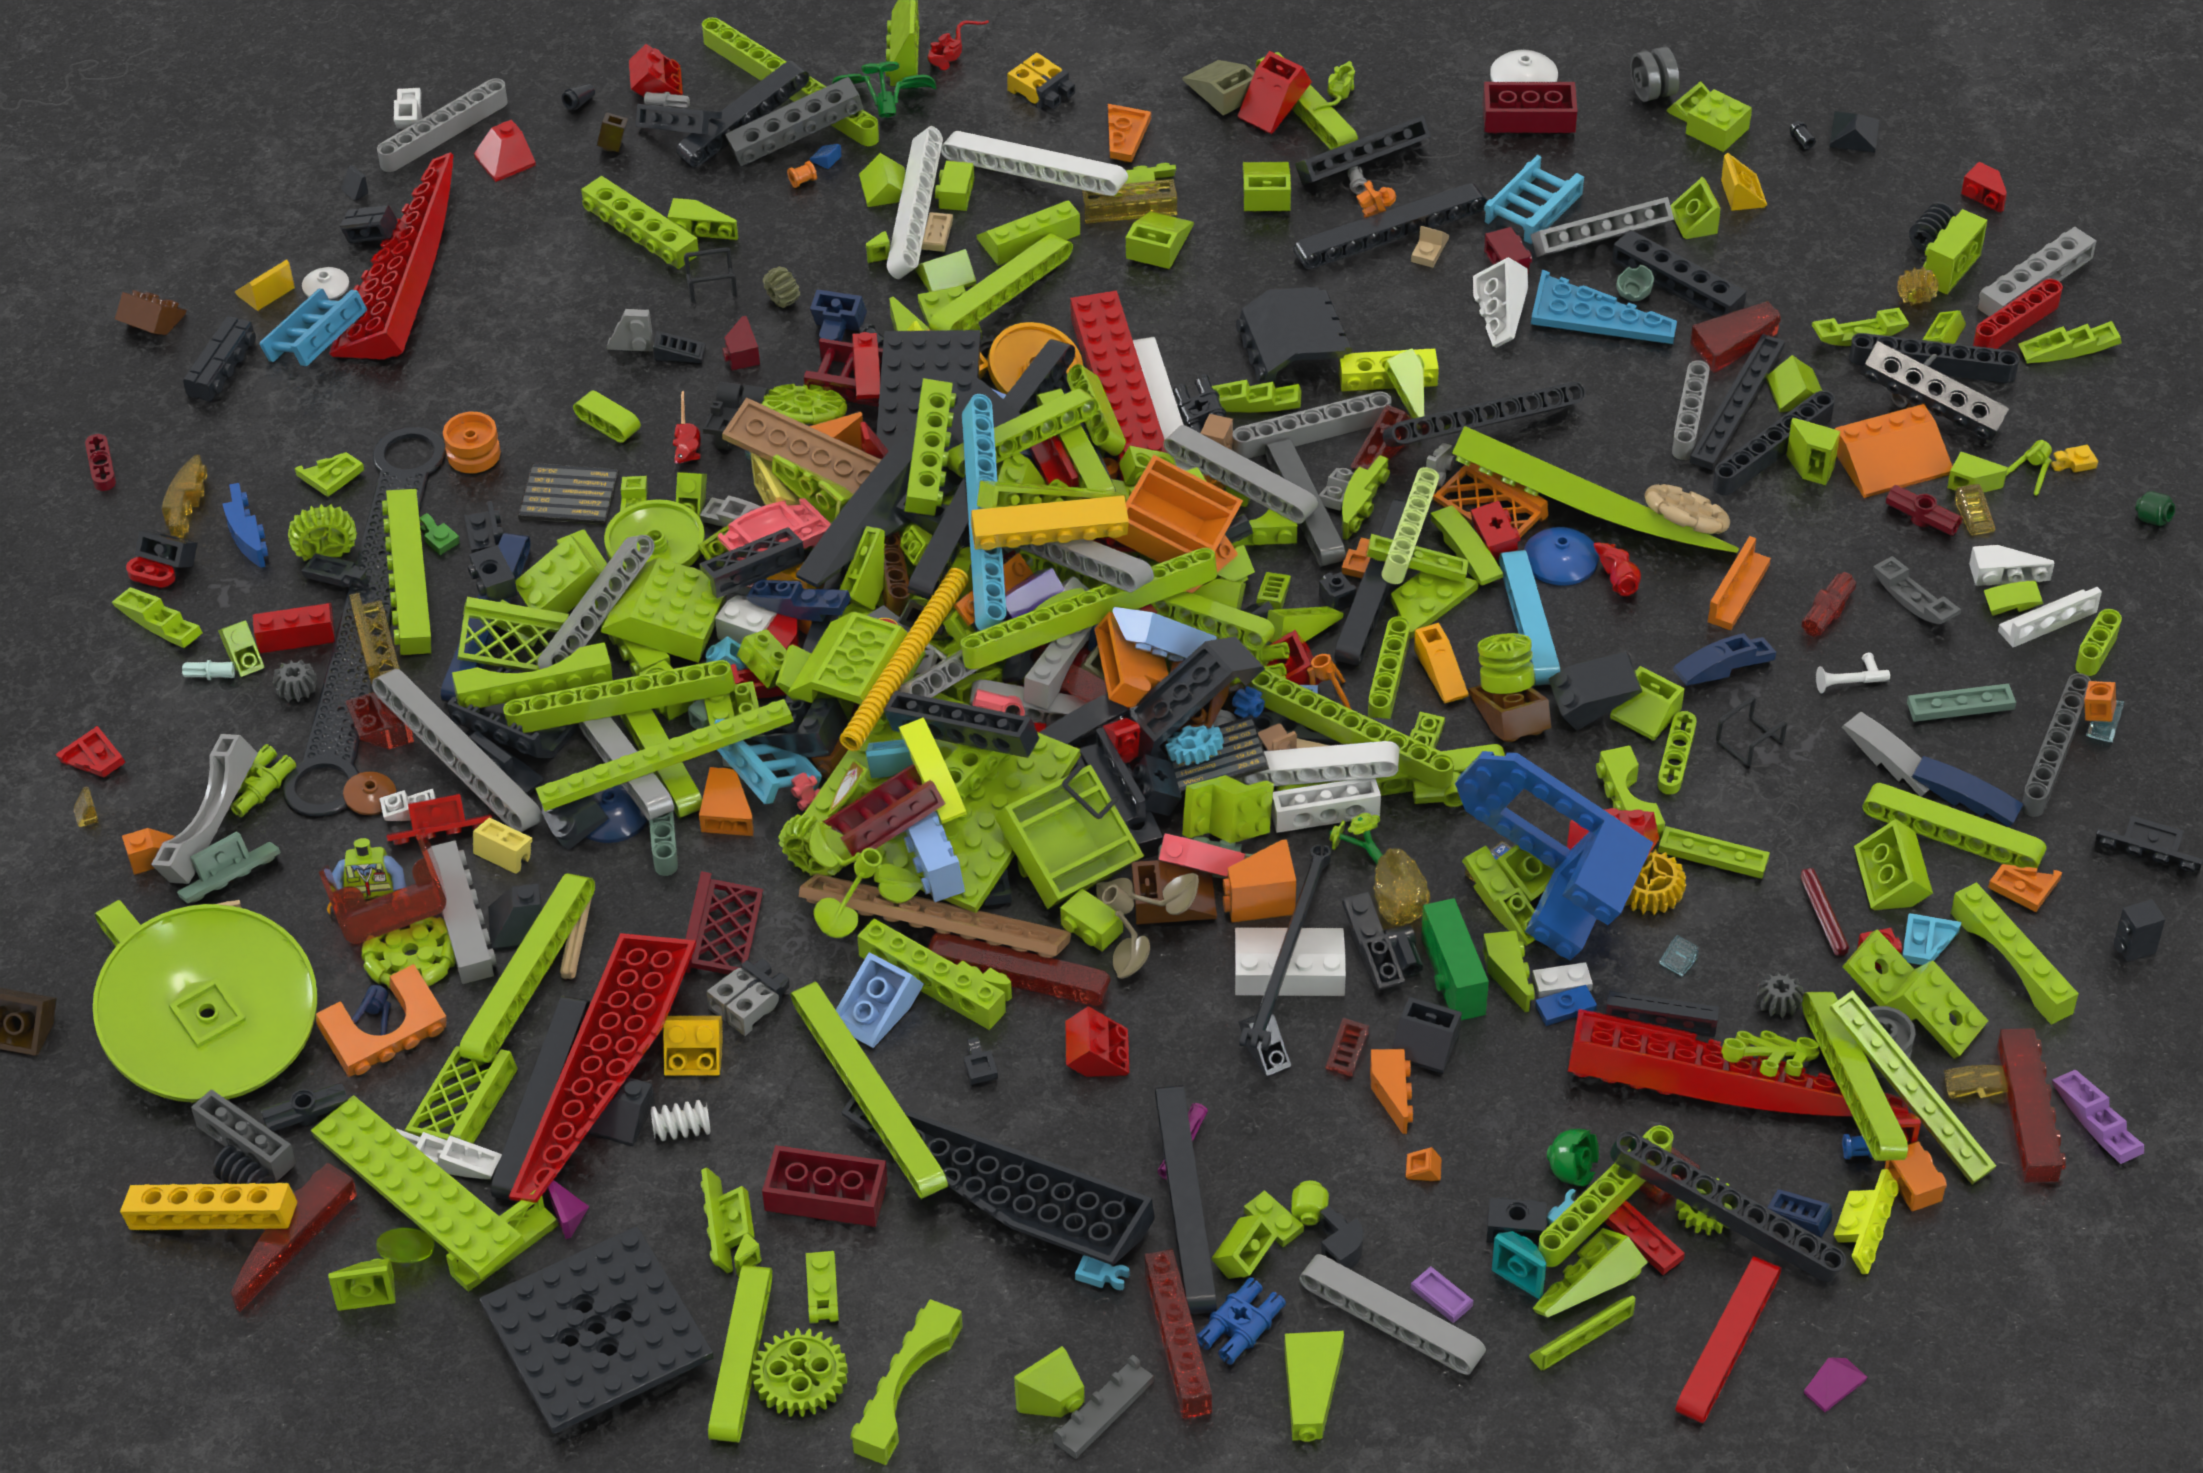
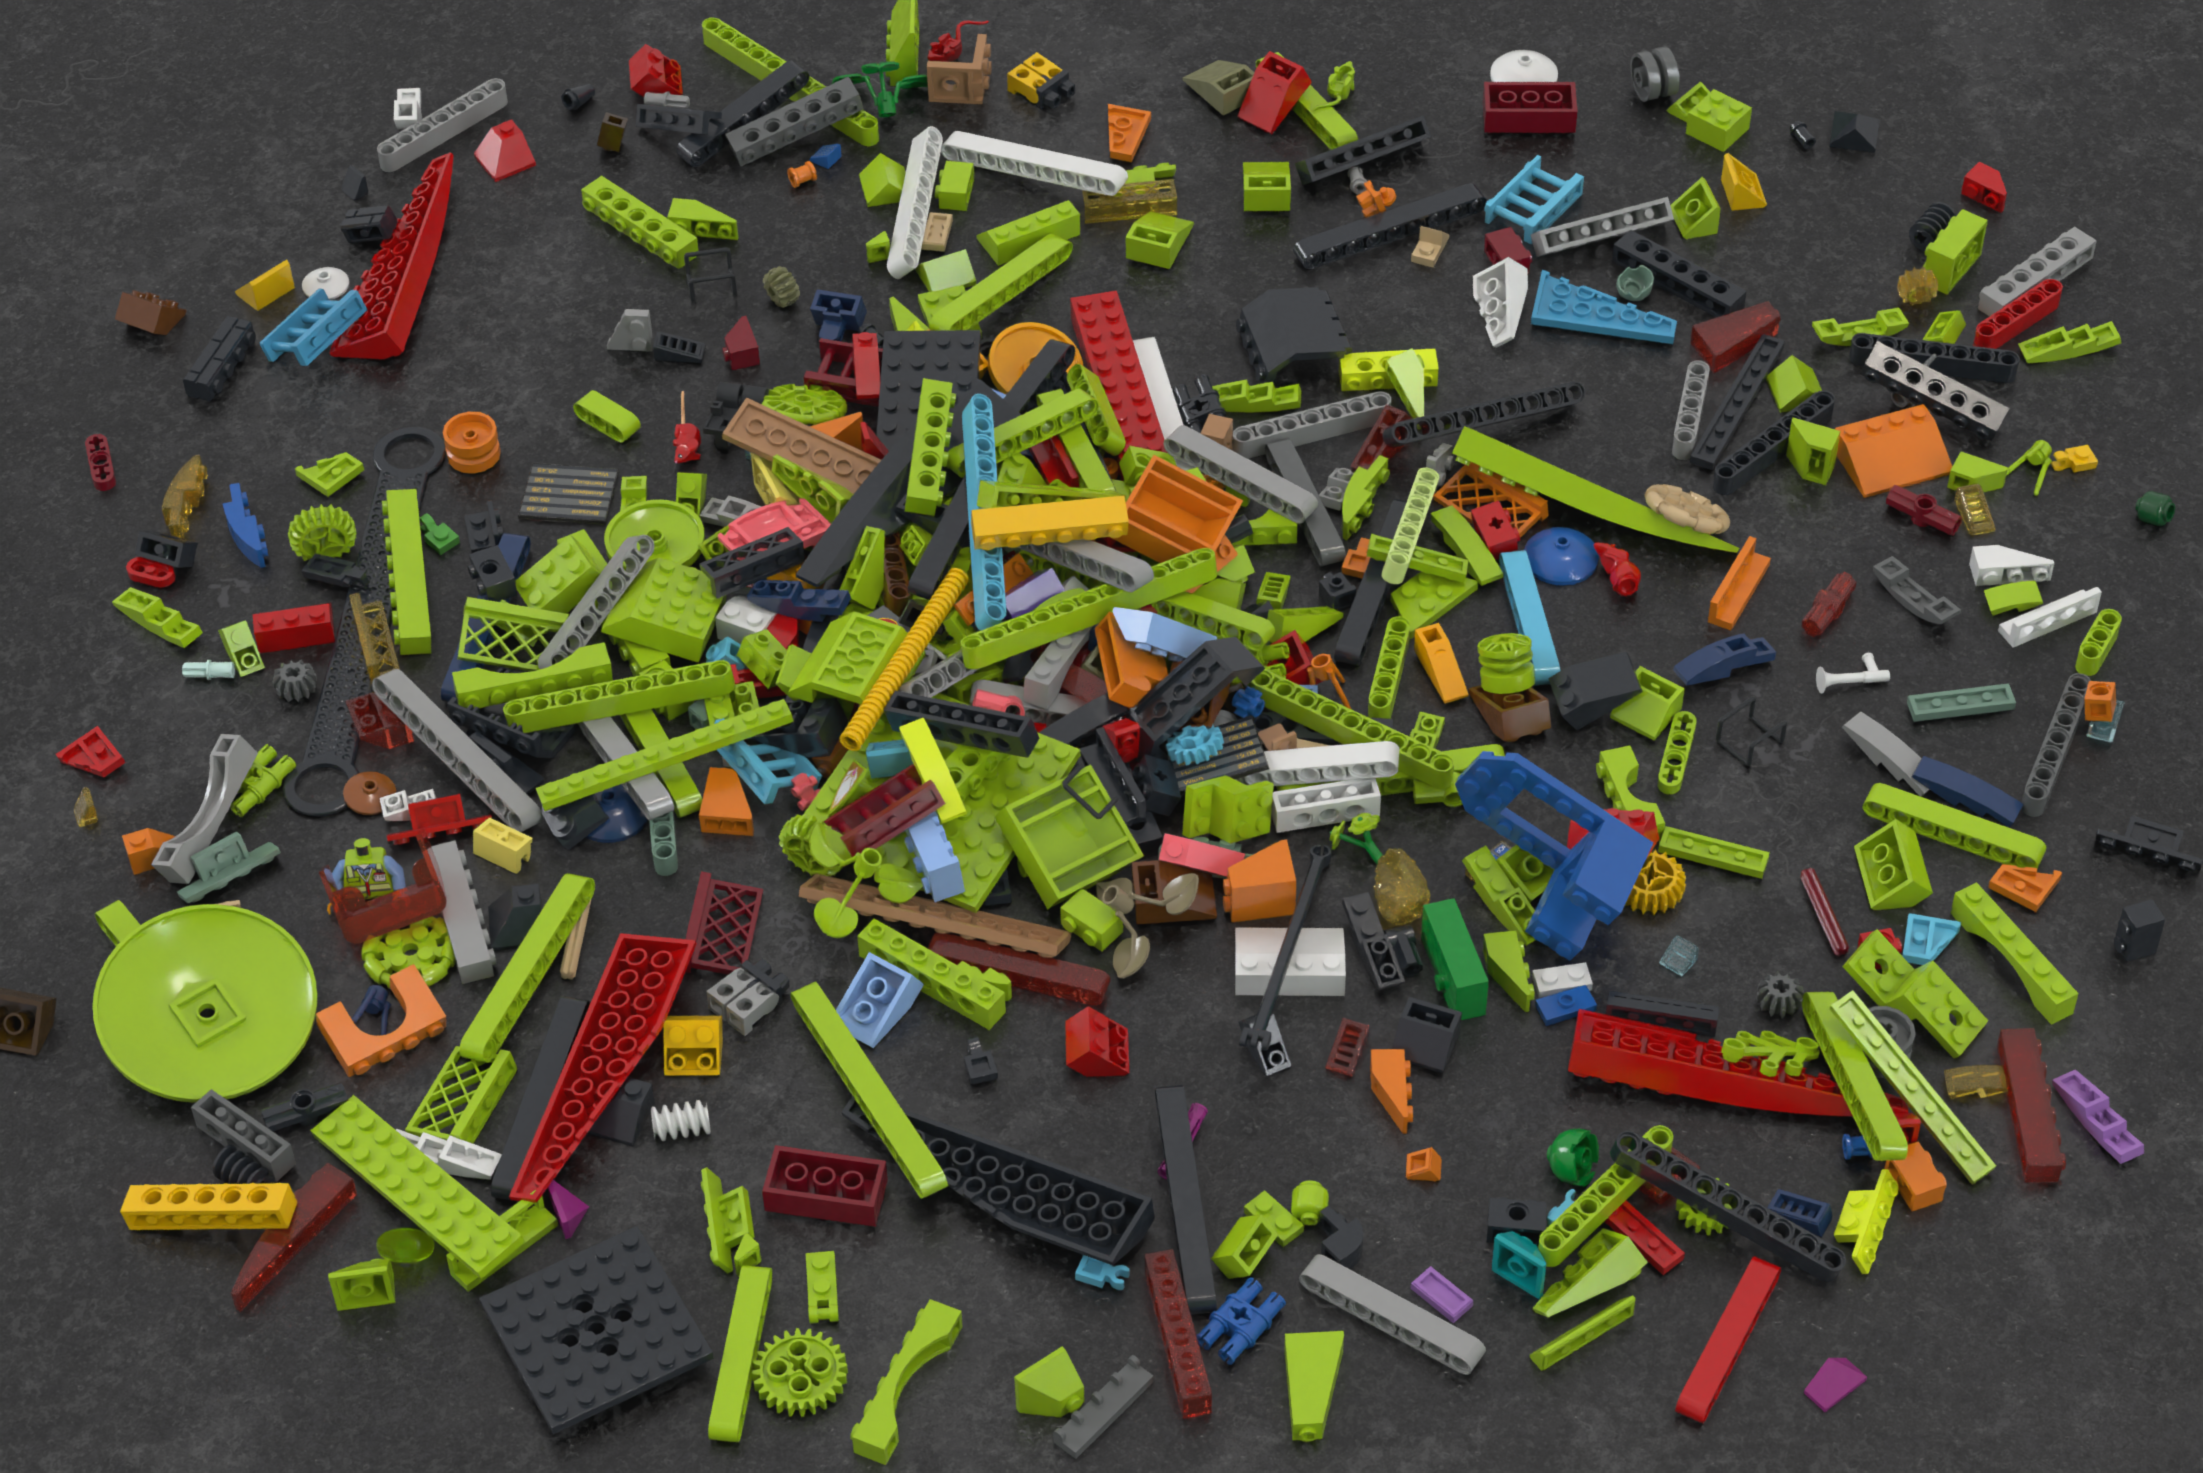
none -> medium nougat bracket [927,34,992,104]

